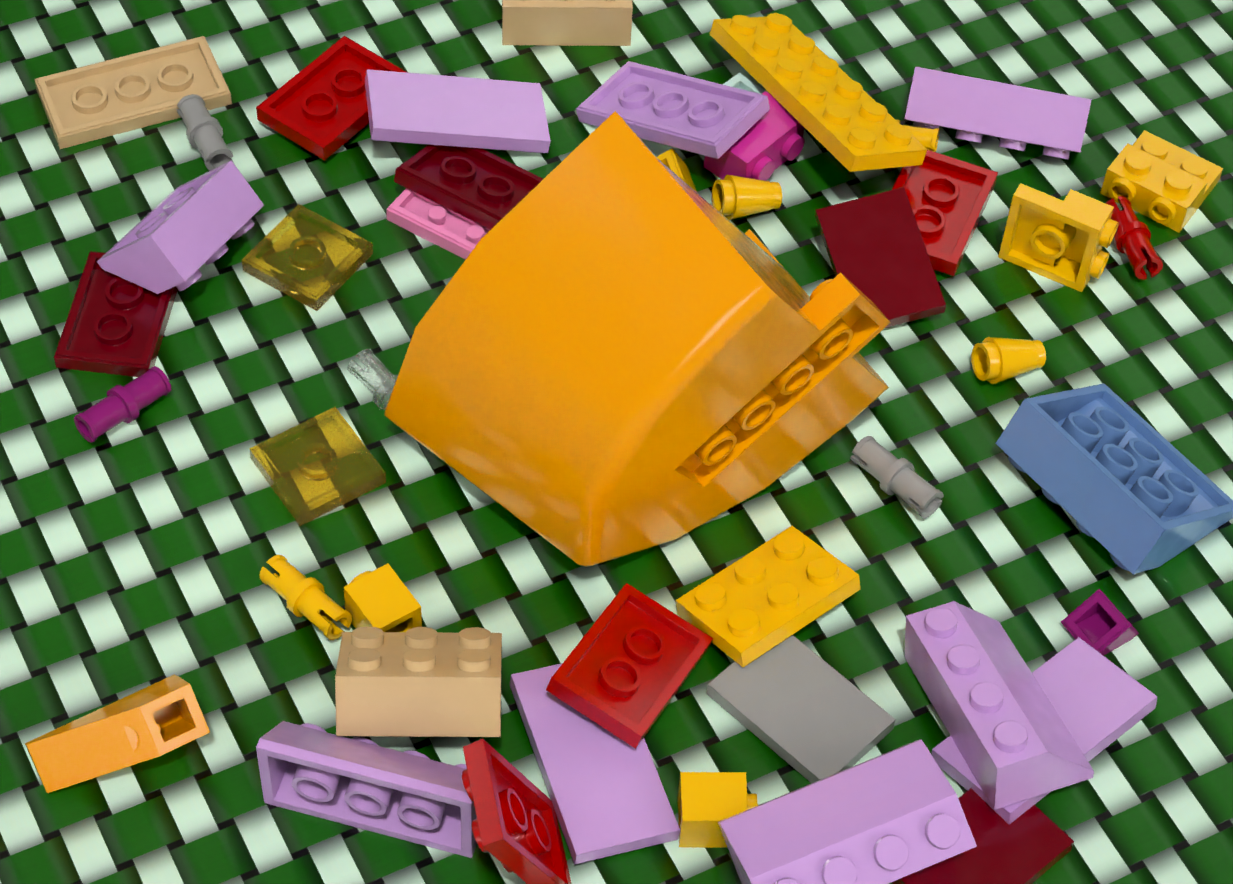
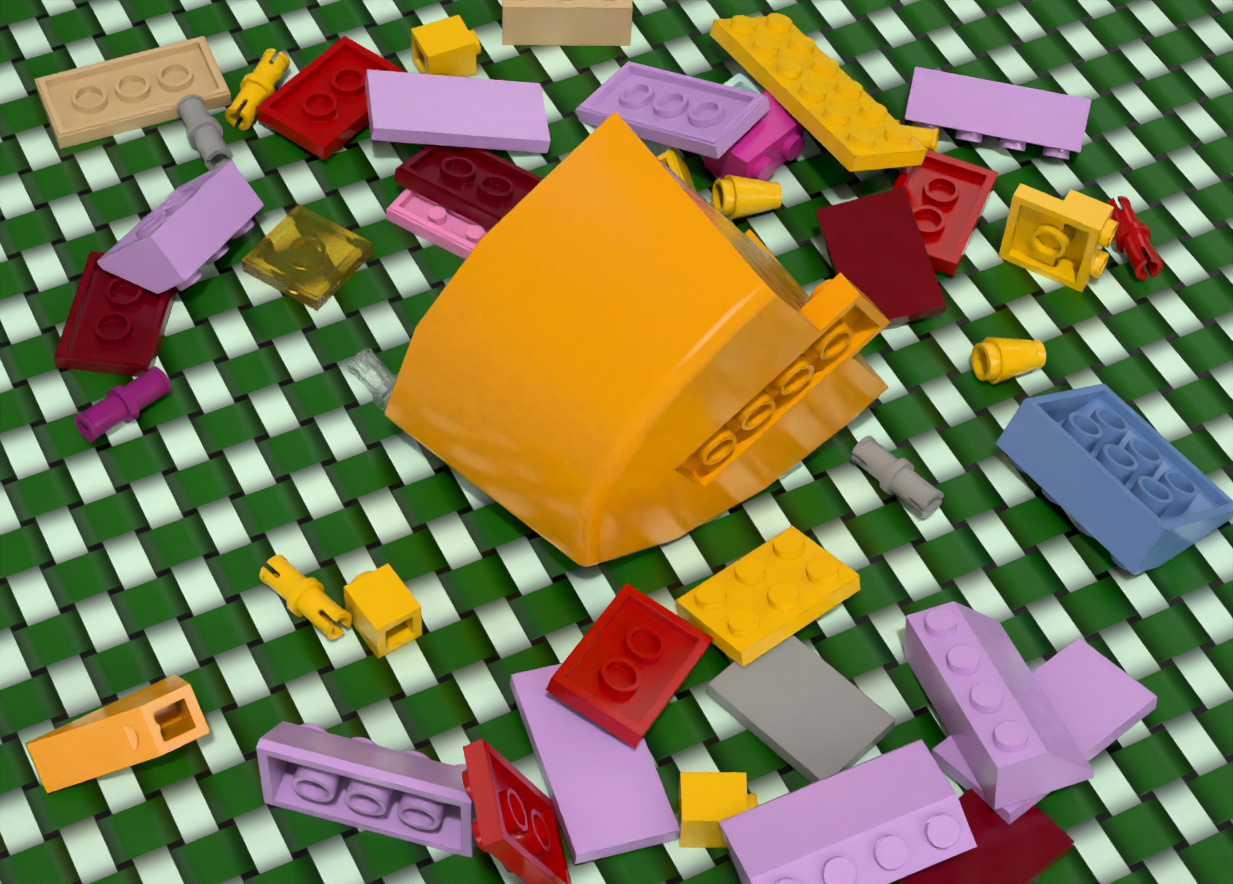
clear yellow tile [249,407,386,526] -> none
tan brick [335,627,502,737] -> none
magenta slope [1061,589,1139,656] -> none
yellow plate [1100,130,1223,233] -> none
none -> yellow pin [225,48,290,130]
none -> yellow brick [411,15,481,77]

